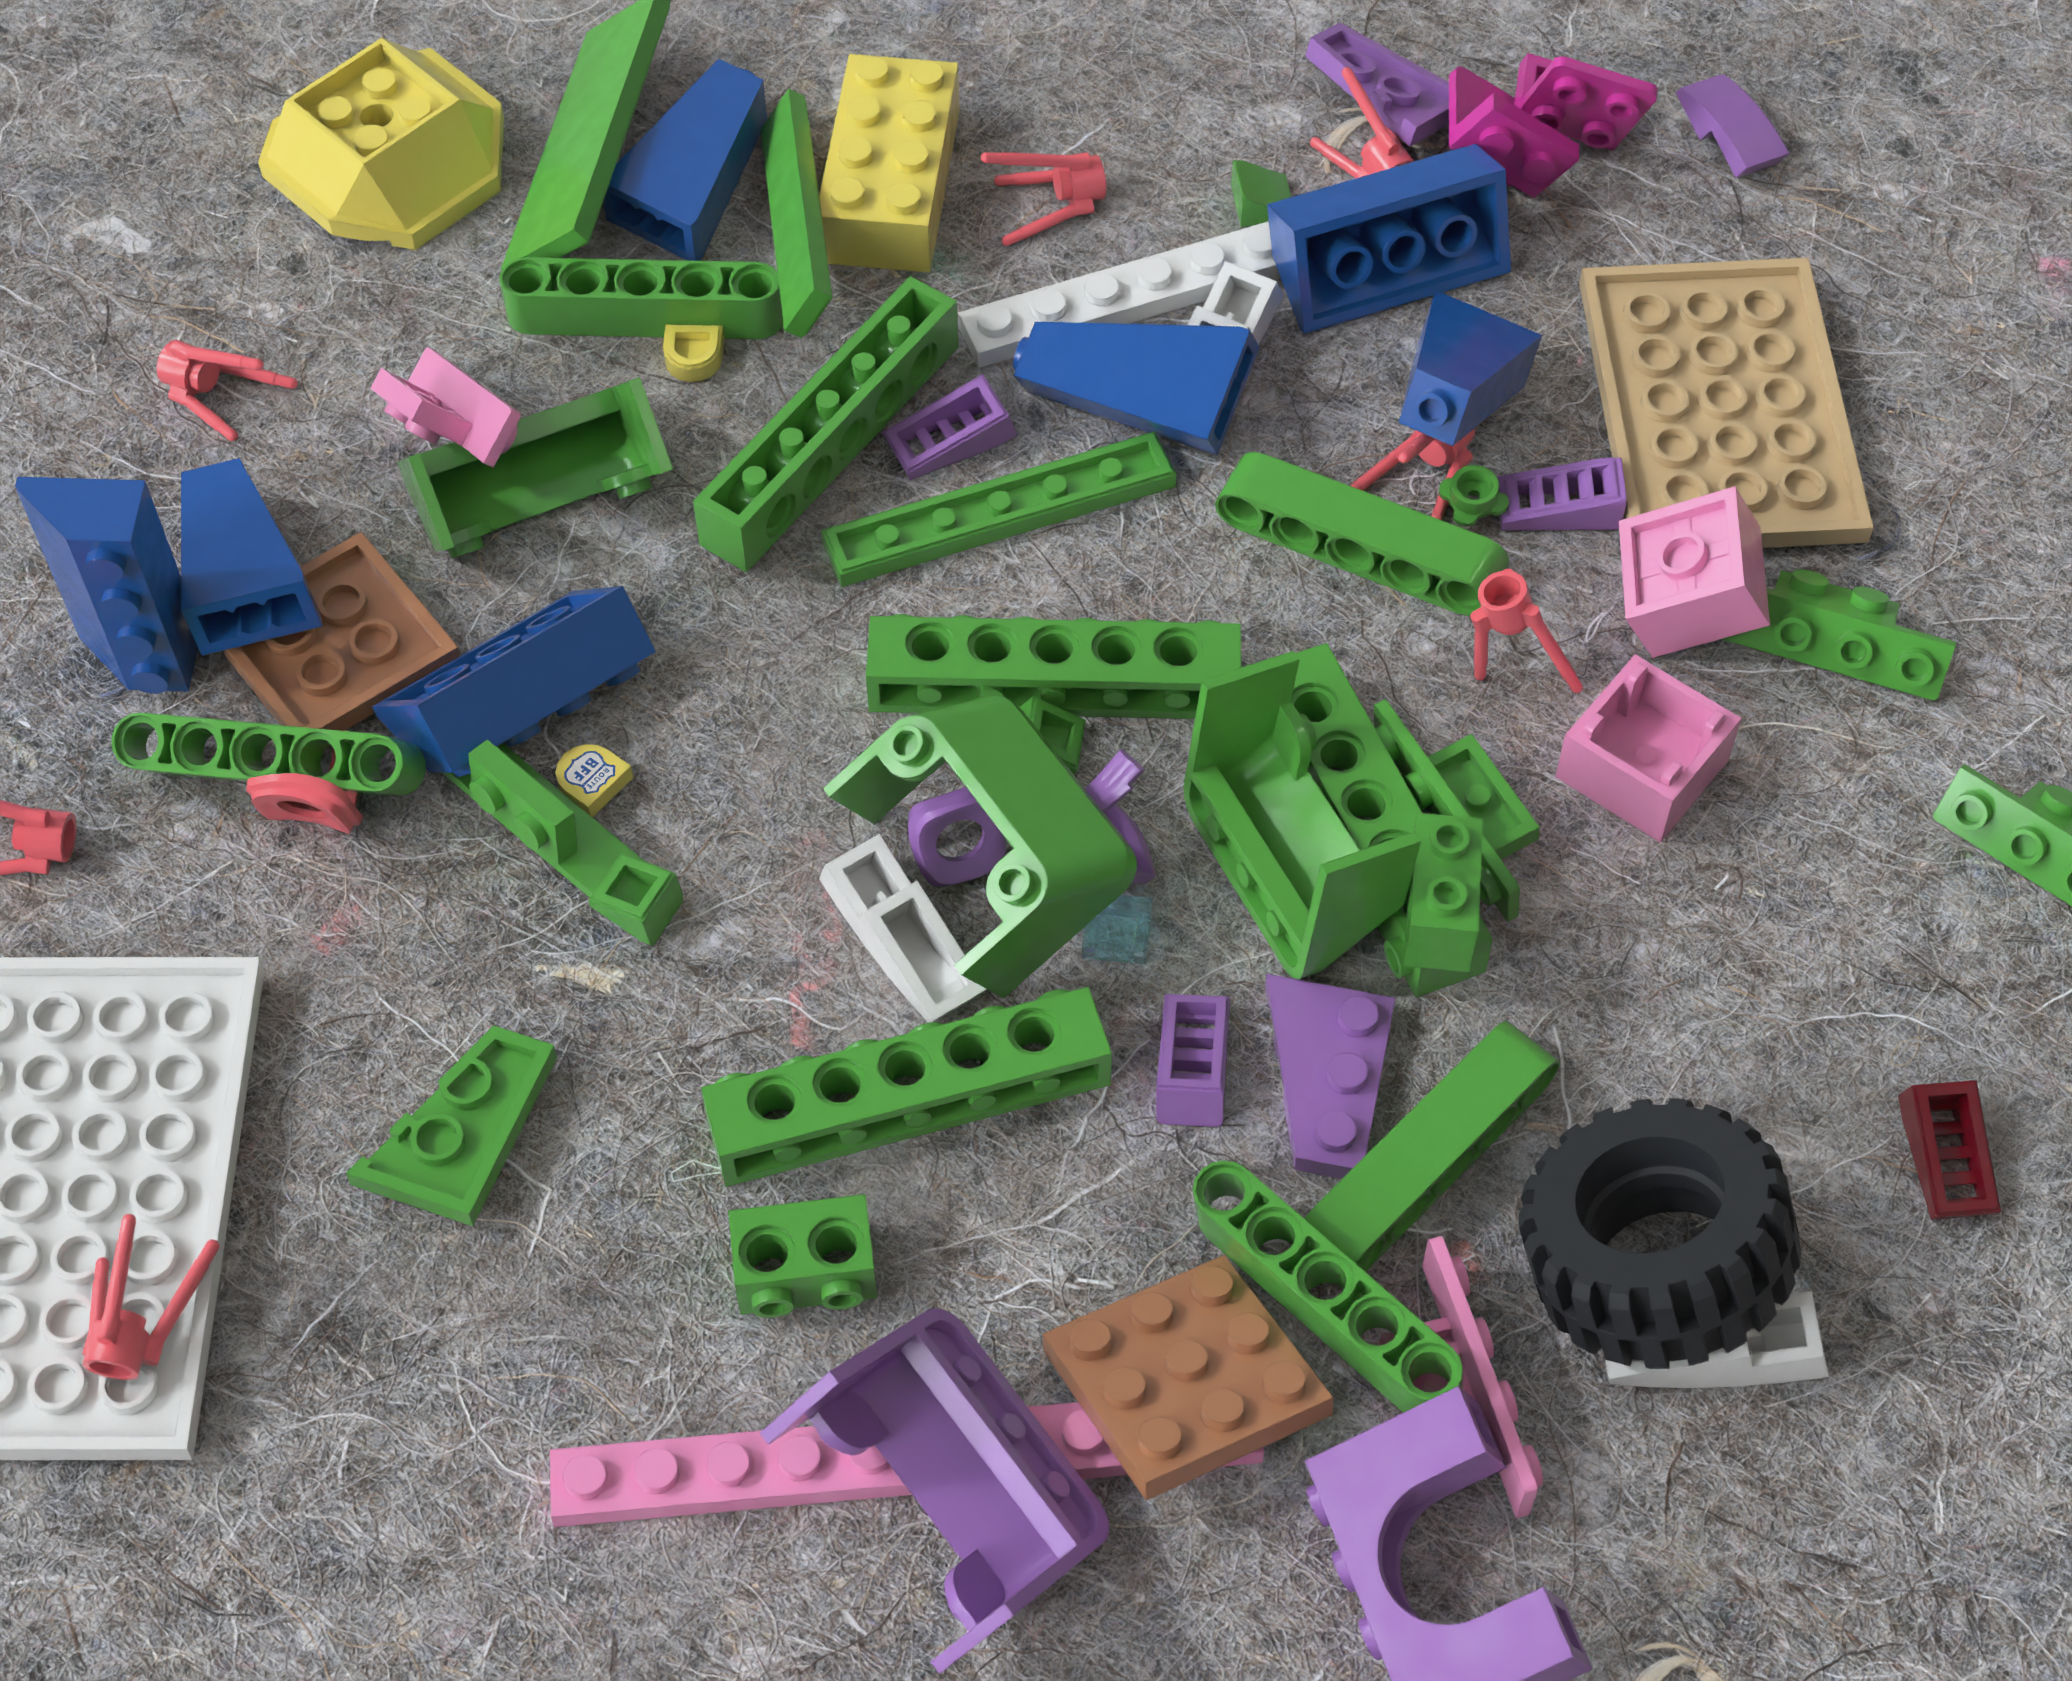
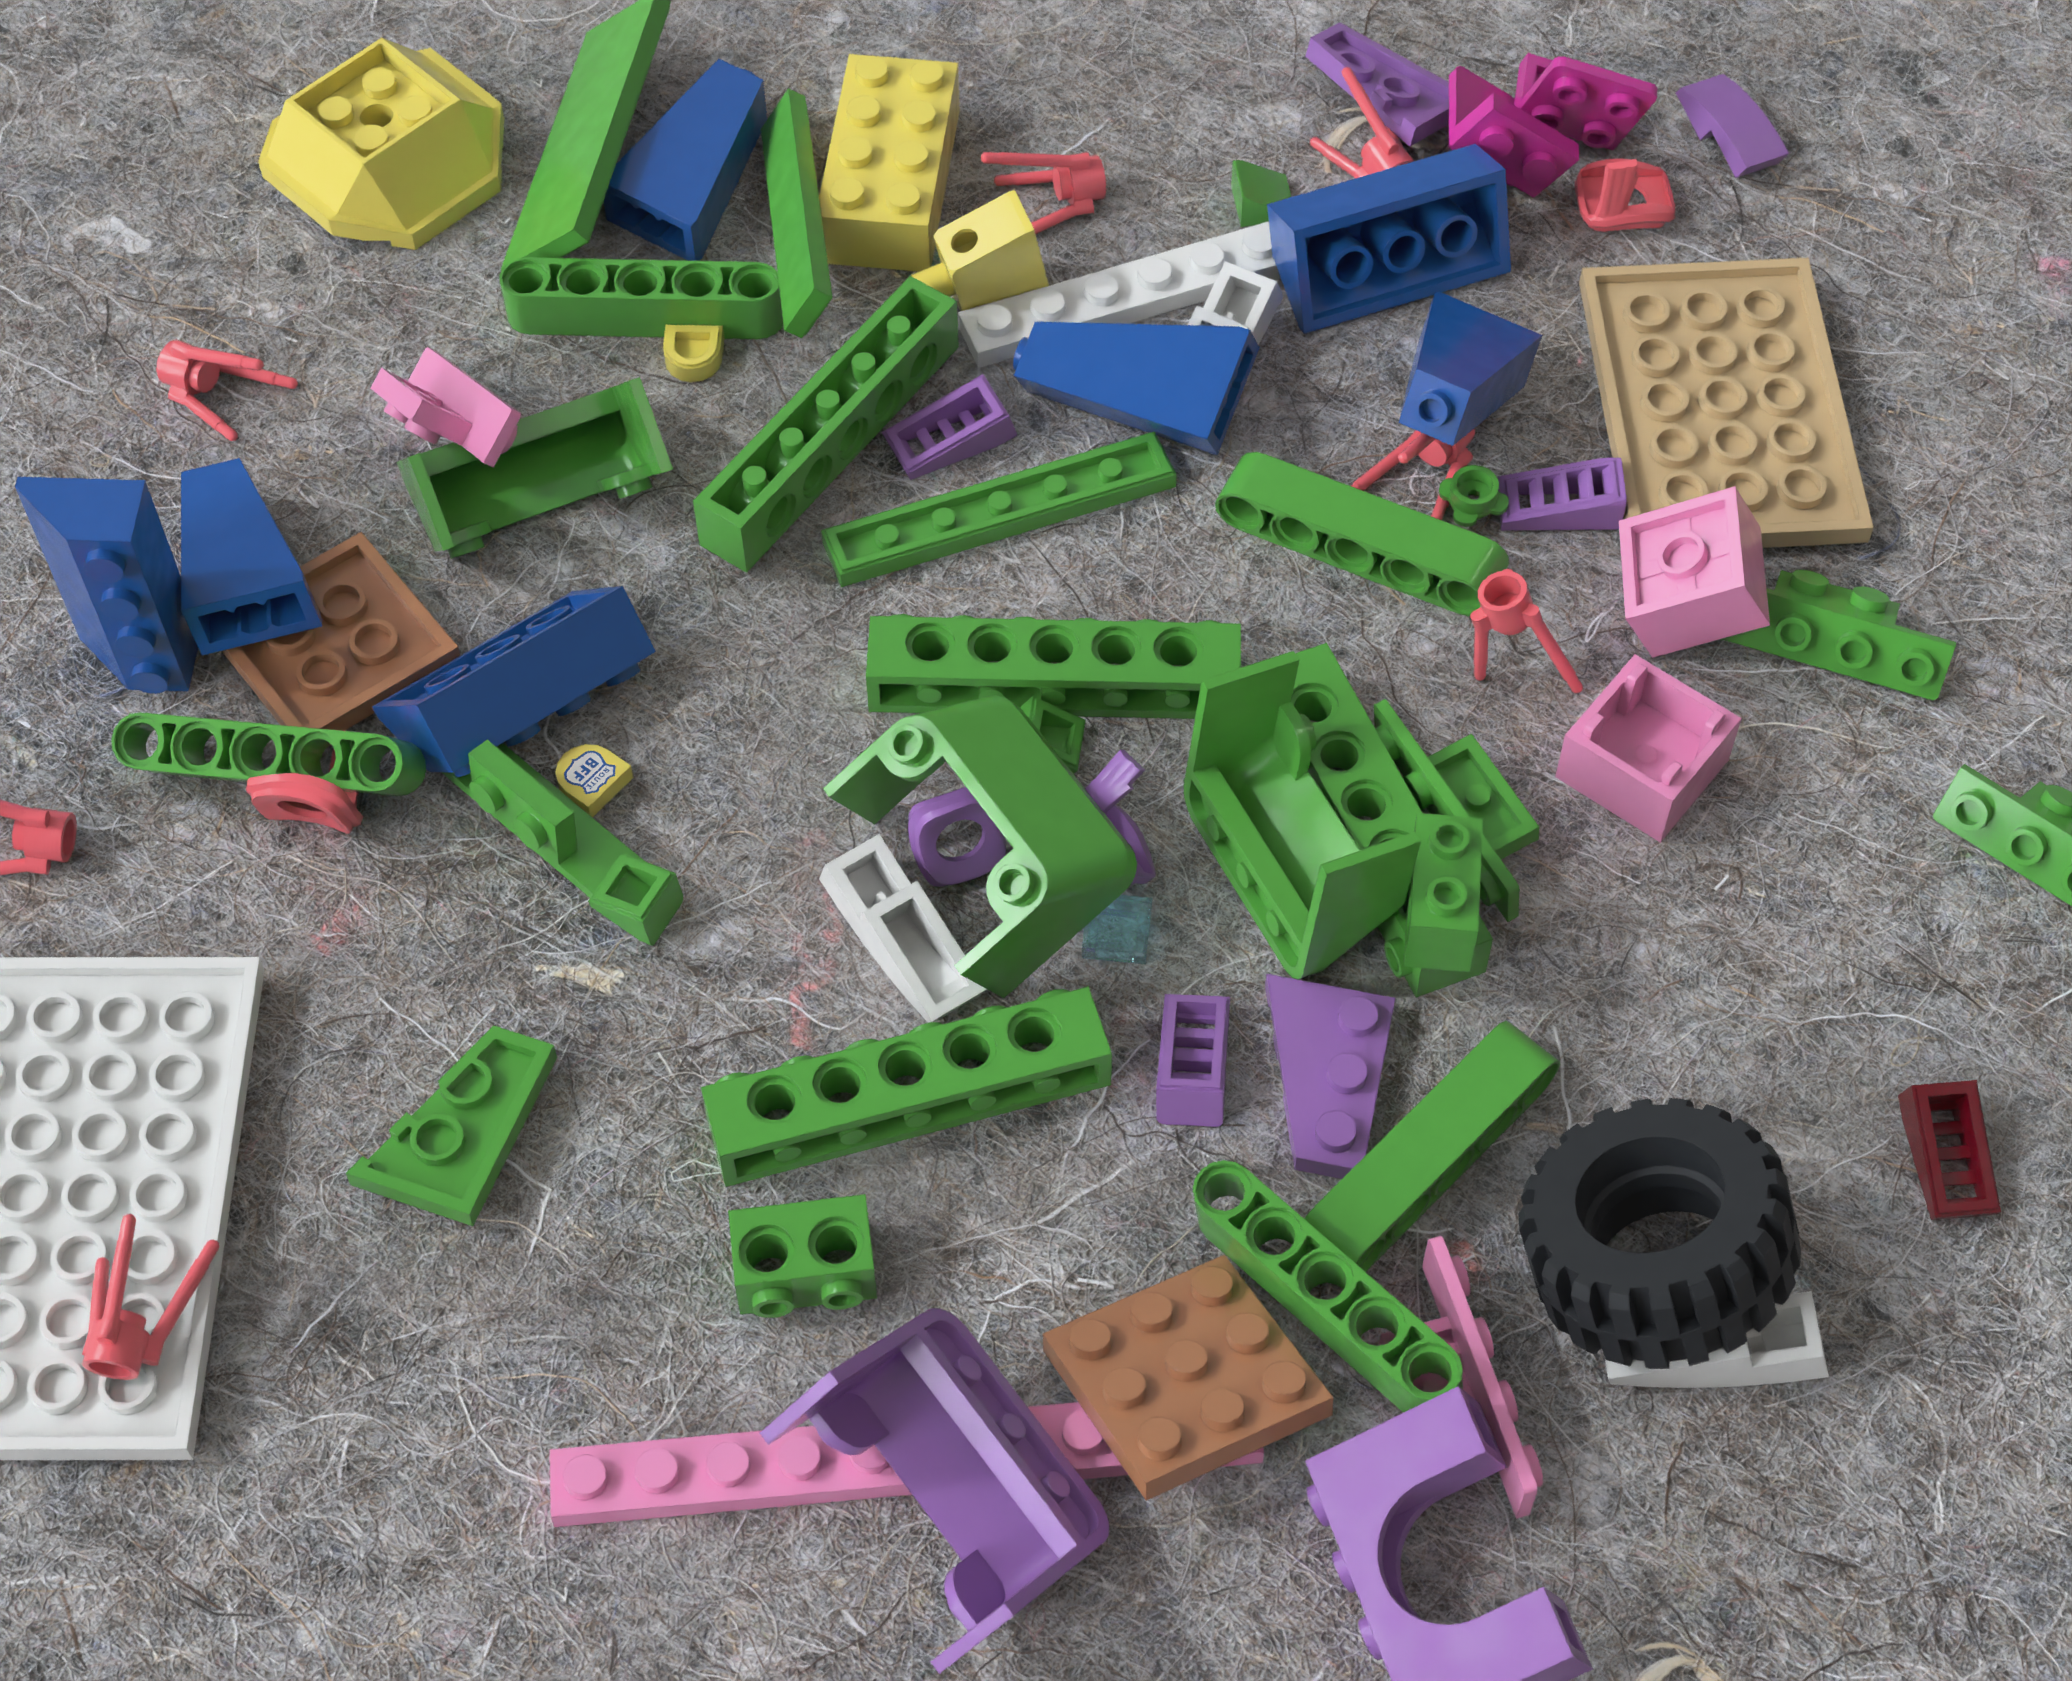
none -> light yellow torso [911,189,1049,312]
none -> coral piece [1575,158,1675,232]

